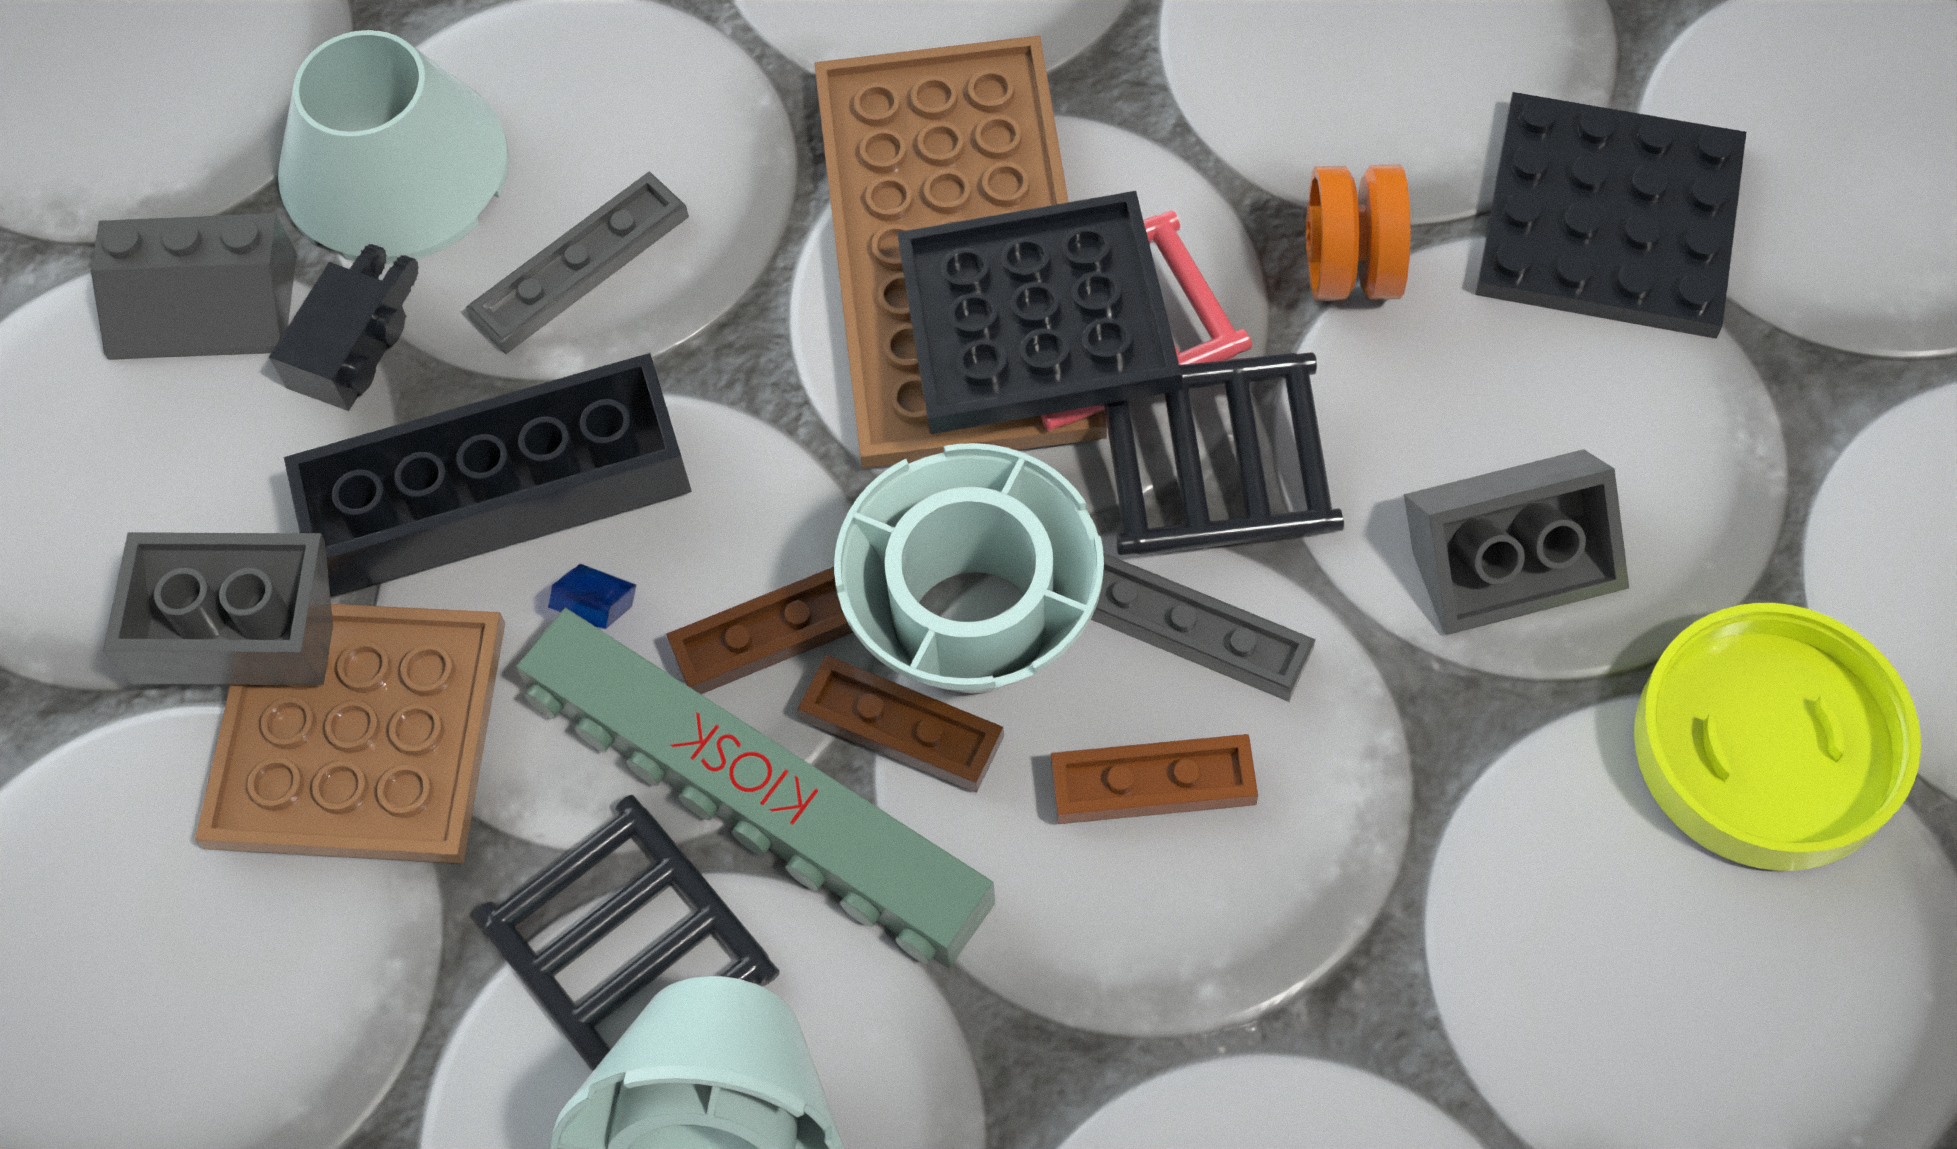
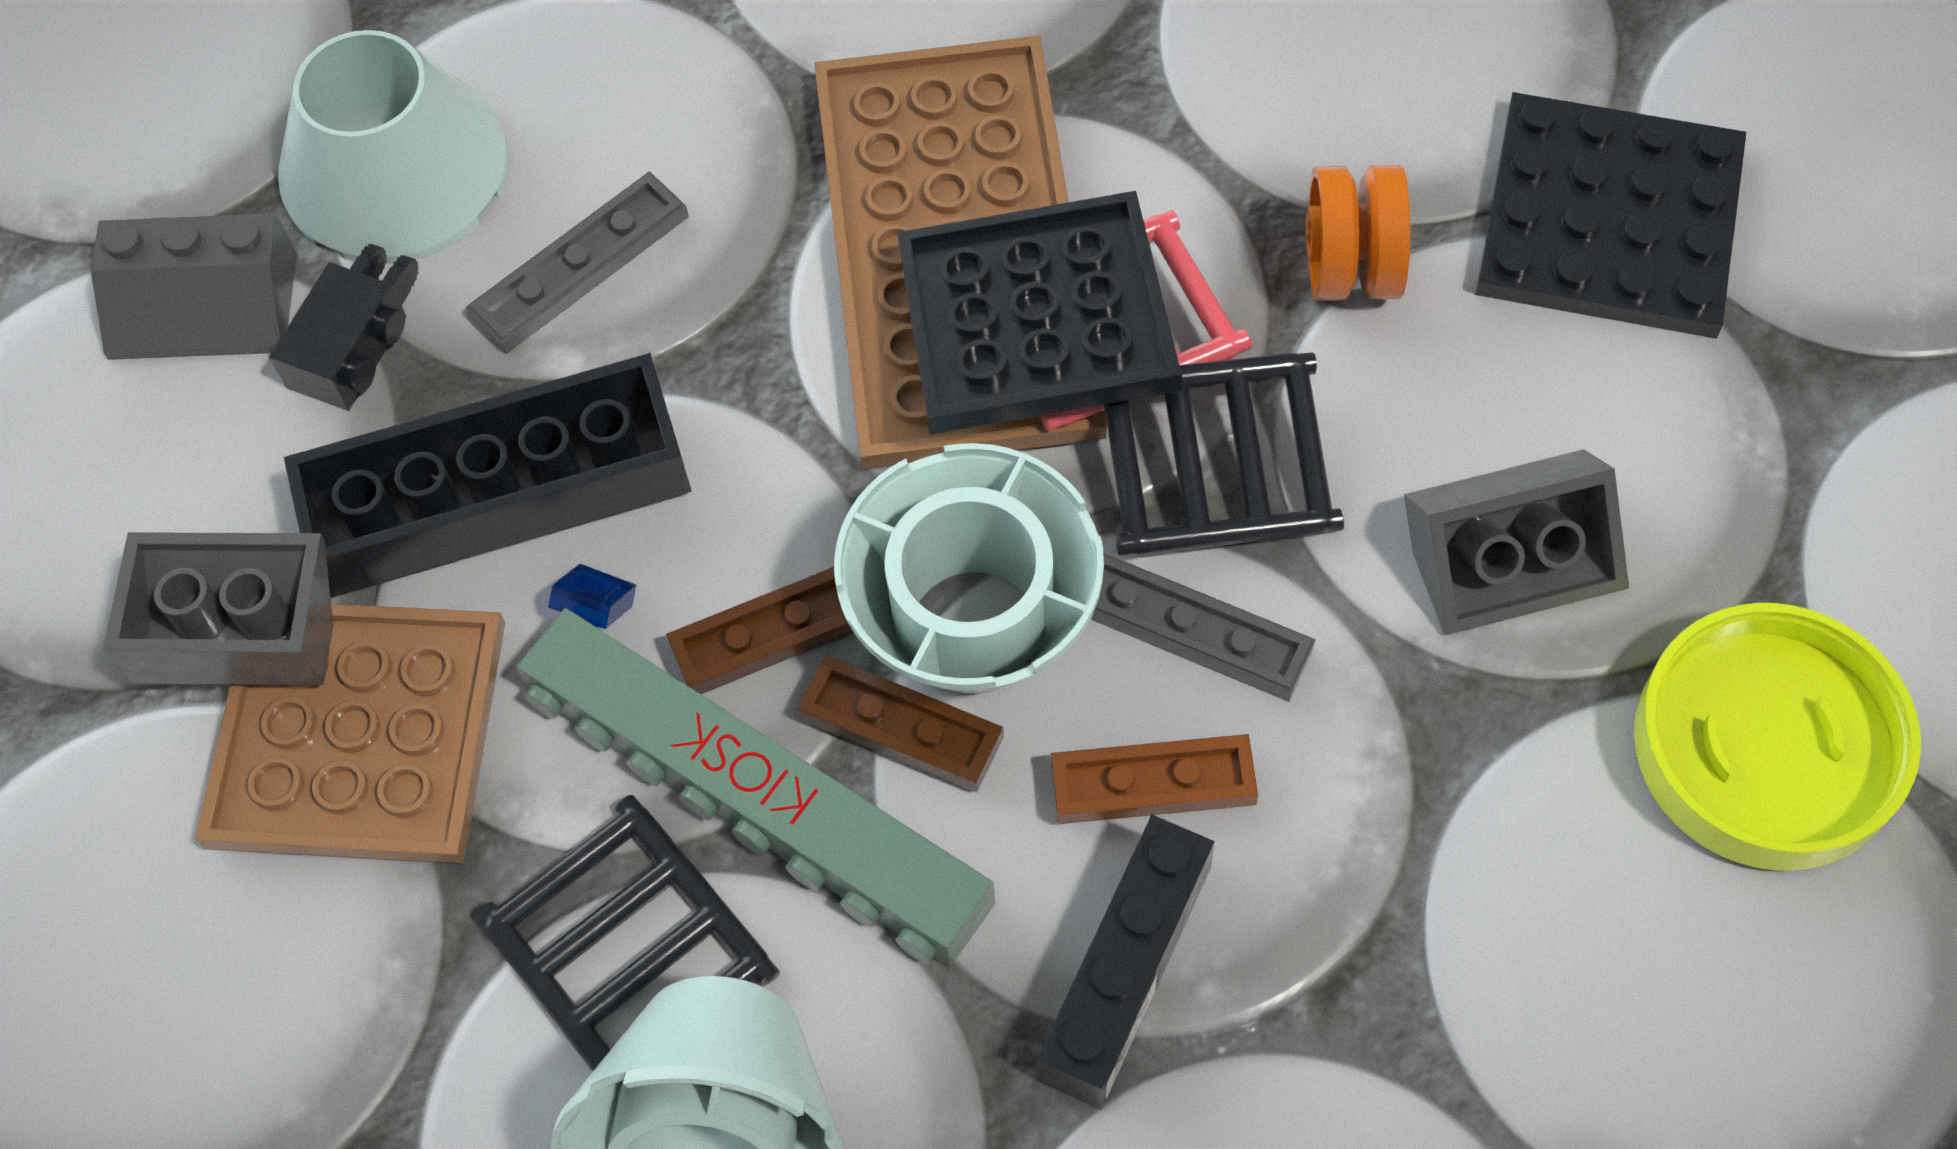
none -> black brick [1037,814,1215,1110]

